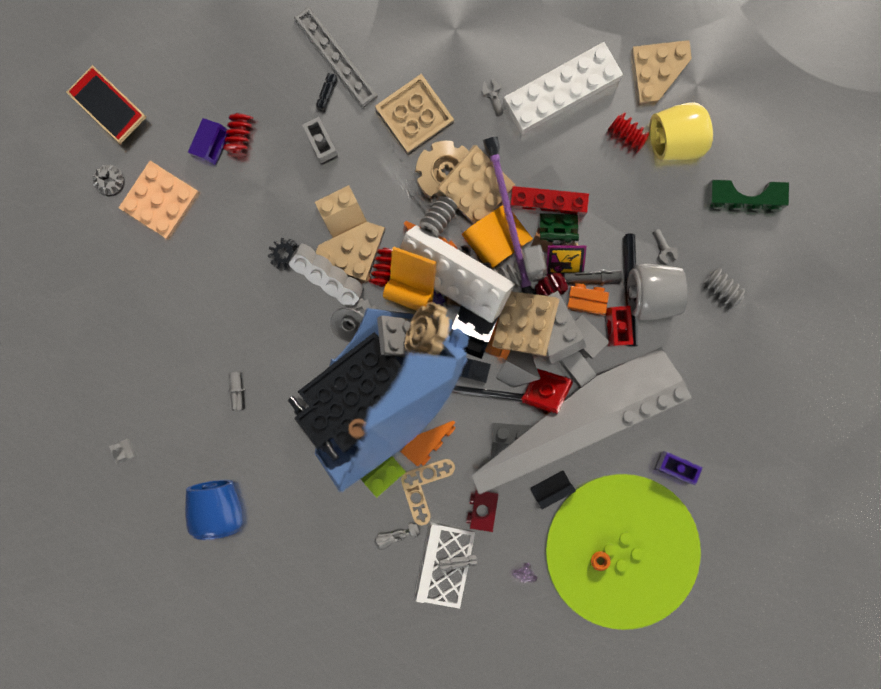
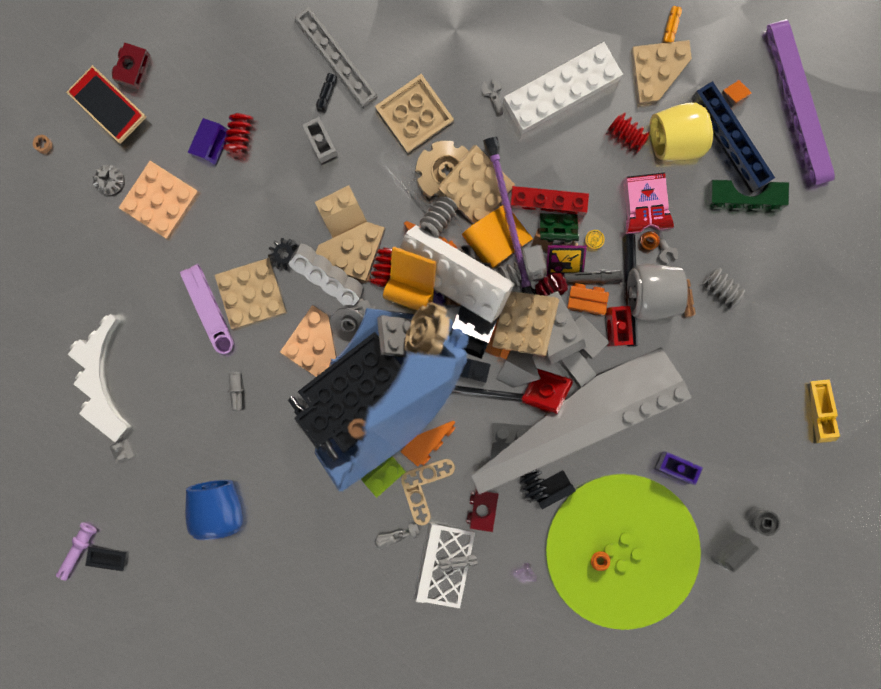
none -> medium nougat bush [33,135,52,154]
none -> lavender pin [56,522,97,581]
none -> white arch [67,314,132,442]
none -> black tile [85,547,127,571]
none -> dark red brick [112,42,150,90]
none -> lavender piece [180,264,234,354]
none -> tan plate [215,258,287,330]
none -> light nougat plate [280,305,336,377]
none -> black piece [518,470,550,503]
none -> yellow tile [585,230,605,250]
none -> piece [623,172,674,234]
none -> orange plate [640,231,660,250]
none -> light orange axle [663,6,682,43]
none -> medium nougat axle [684,279,696,317]
none -> dark blue brick [692,81,775,192]
none -> dark grey piece [713,533,759,573]
none -> orange slope [723,80,751,106]
none -> dark grey wheel [749,508,781,536]
none -> medium lavender beam [767,19,835,186]
none -> yellow slope [810,379,840,443]

